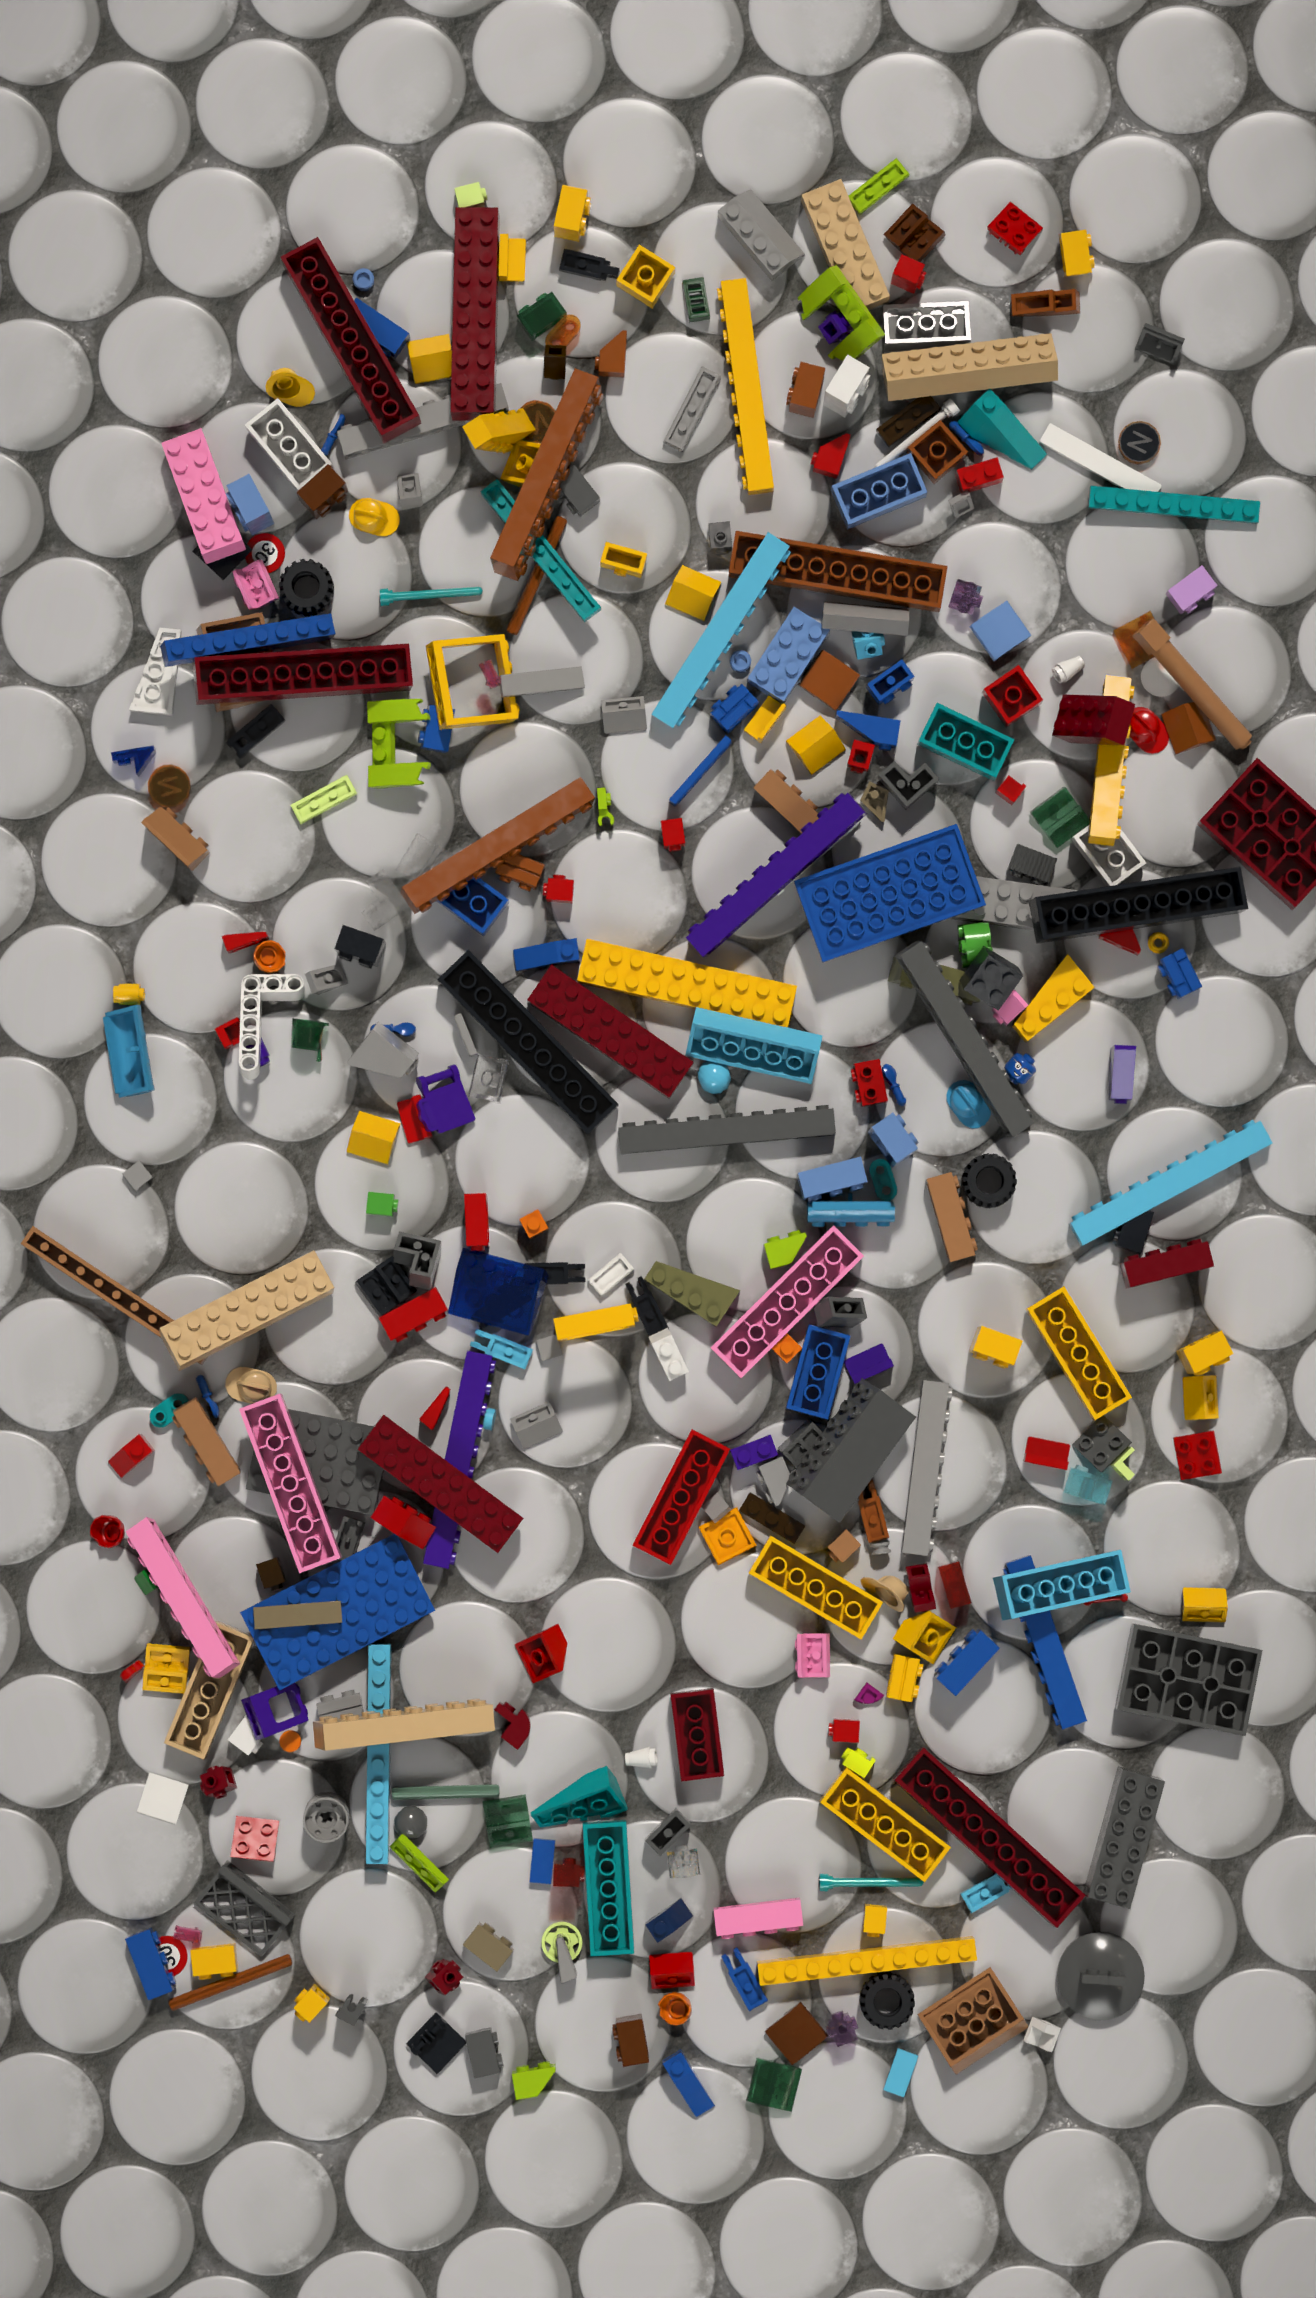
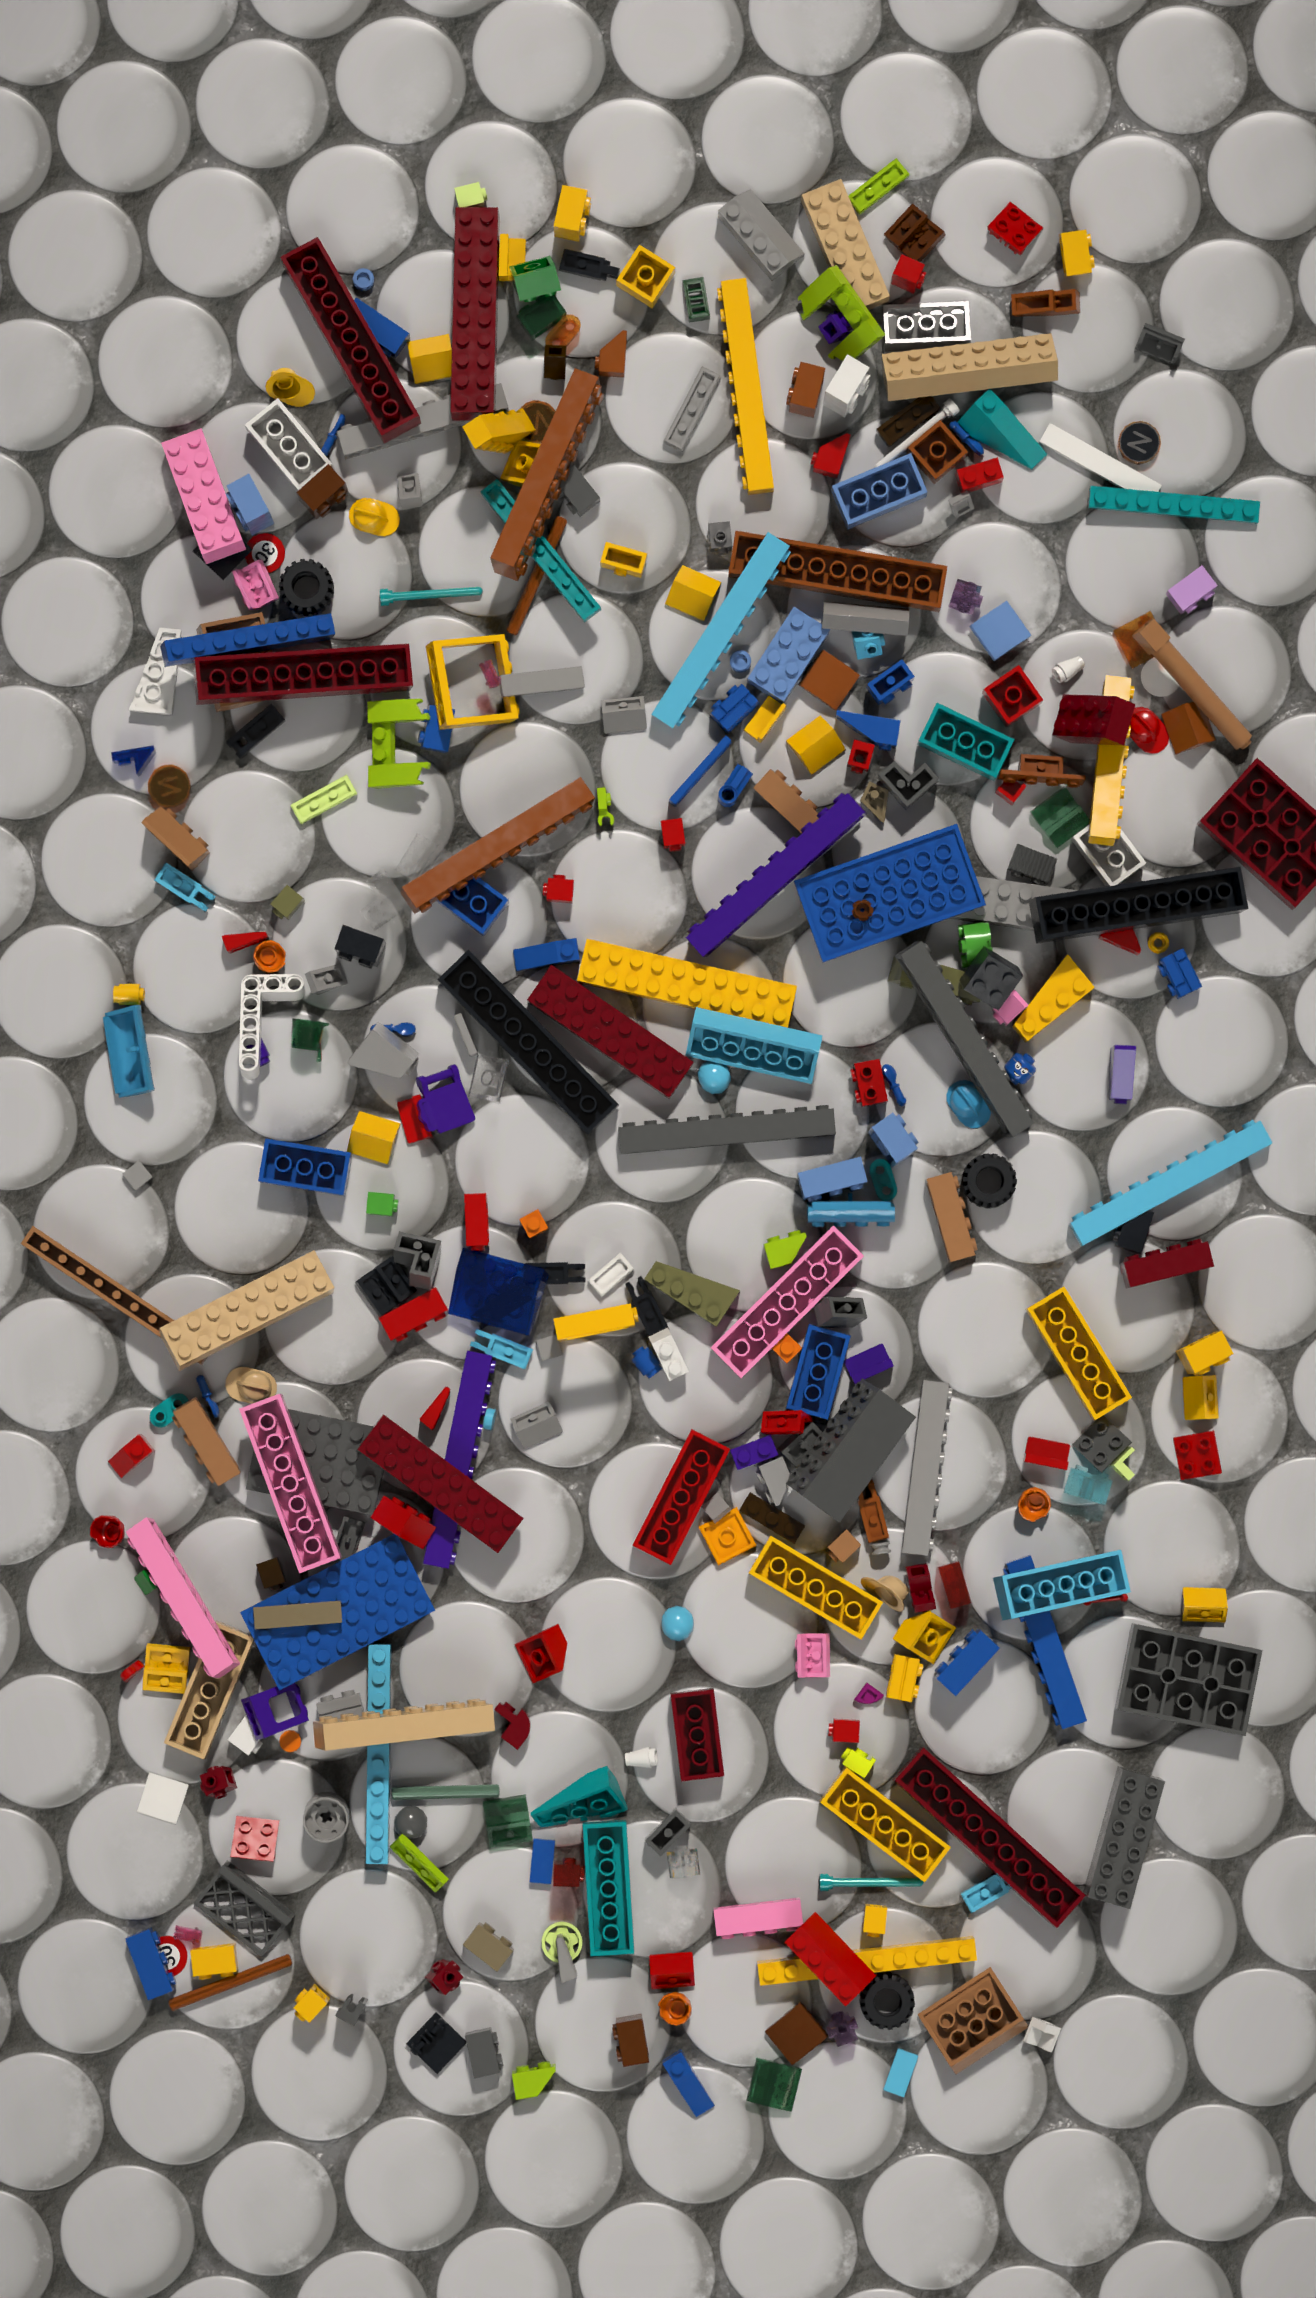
red panel [215,1017,240,1049] -> none
dark orange brick [495,854,545,892] -> none
dark blue slope [645,1898,693,1943] -> none
blue hinge [721,1947,768,2011] -> none
yellow brick [969,1326,1023,1369] -> none
dark grey bracket [1057,1932,1145,2020] -> none
none -> medium azure hinge [154,863,216,912]
none -> blue brick [258,1138,352,1196]
none -> olive brick [271,885,305,920]
none -> green brick [509,256,561,302]
none -> blue brick [632,1346,662,1379]
none -> medium azure hair [661,1606,694,1641]
none -> blue piece [718,764,753,807]
none -> red panel [761,1410,812,1435]
none -> red slope [784,1912,876,2007]
none -> reddish brown plate [852,900,873,921]
none -> dark orange bracket [997,754,1086,788]
none -> orange hair [1018,1487,1051,1522]

